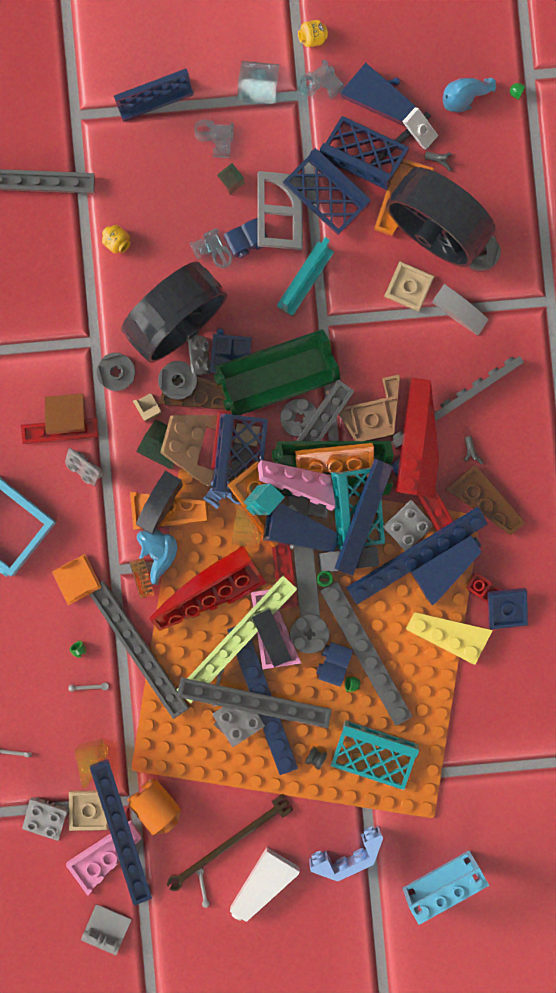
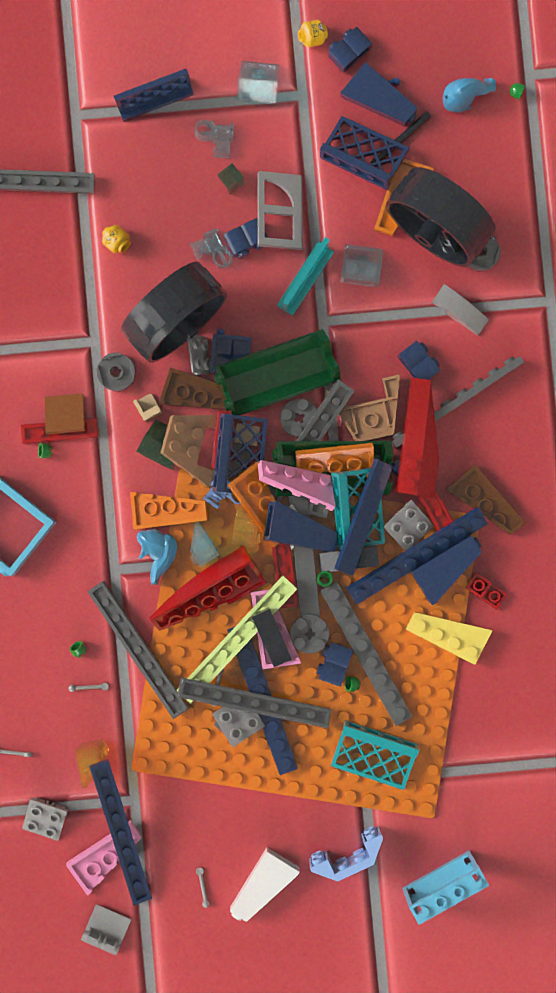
orange piece [52,554,102,606] -> none
light grey hinge [65,448,104,486] -> none
tan tile [69,790,109,831] -> none
orange cylinder [127,778,182,835] -> none
clear orange tile [130,558,155,598] -> none
black slope [136,471,183,535] -> none
dark grey plate [158,361,197,400] -> none
dark brown hinge [167,794,294,891] -> none
teal brick [243,483,284,516] -> none
dark blue fence [283,148,371,235] -> none
clear light blue piece [299,60,344,99] -> none
pearl dark grey wheel [305,746,327,770] -> none
tan tile [384,261,435,312] -> none
white plate [402,108,438,149] -> none
dark grey bar [424,151,452,172] -> none
dark grey bar [464,436,483,464] -> none
dark blue tile [488,588,528,630] -> none
none -> green hinge [38,443,53,459]
none -> clear light blue slope [190,522,221,567]
none -> dark blue brick [328,27,372,73]
none -> clear light blue slope [340,244,383,287]
none -> dark blue brick [397,340,440,380]

